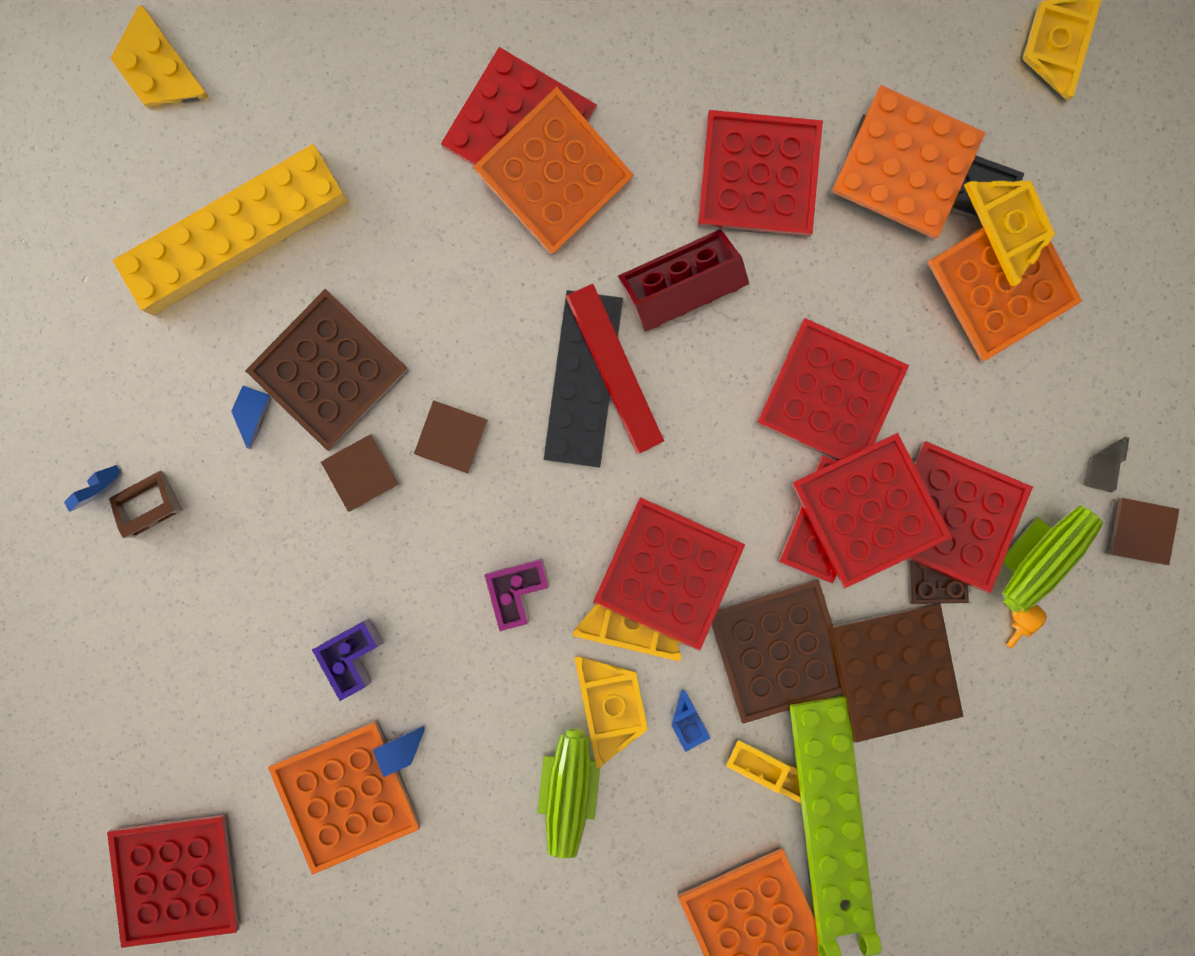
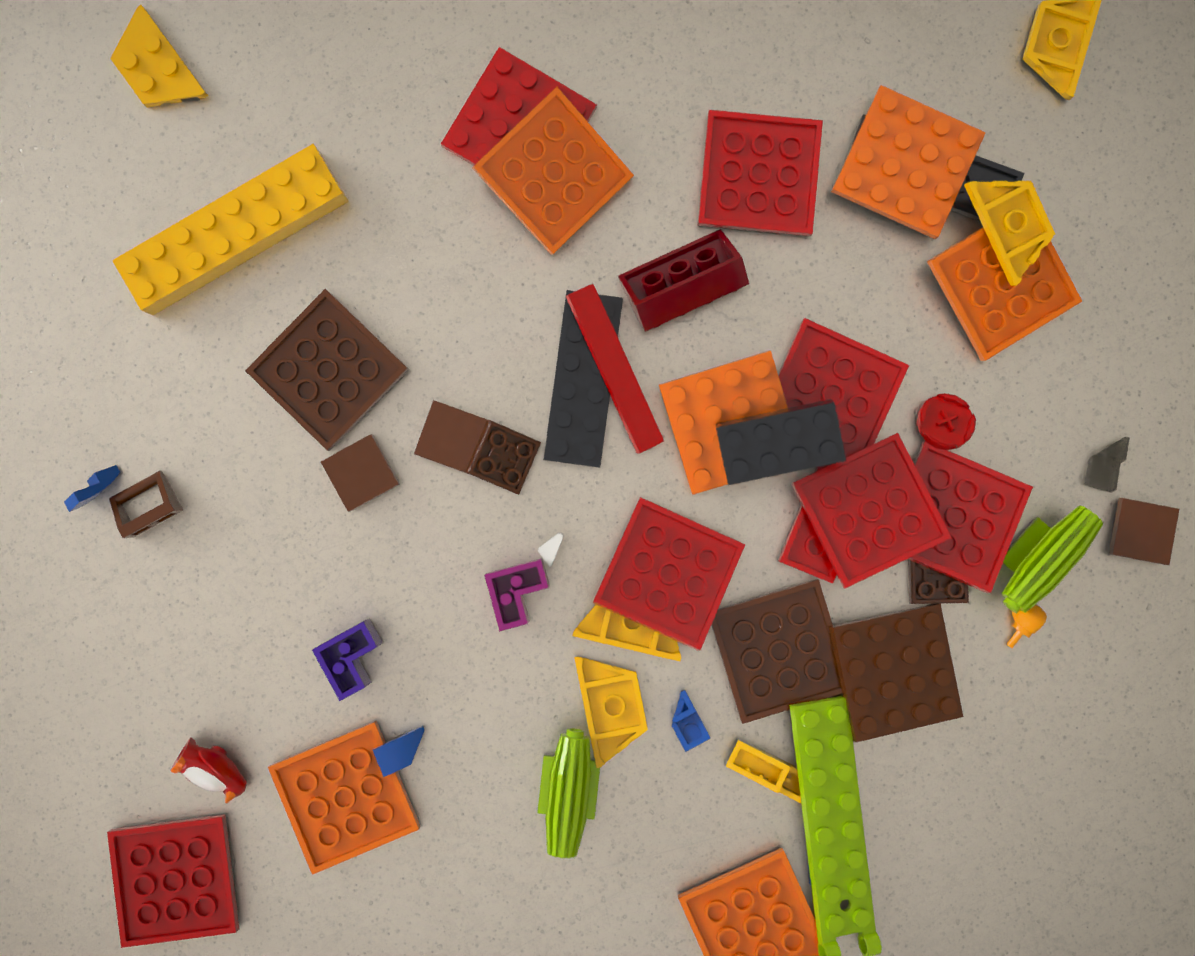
blue slope [231,386,271,449] -> none
none -> red animal [170,737,247,803]
none -> reddish brown tile [465,419,541,495]
none -> white slope [538,532,564,567]
none -> orange plate [659,350,788,495]
none -> black brick [715,399,846,485]
none -> red tile [917,393,976,450]

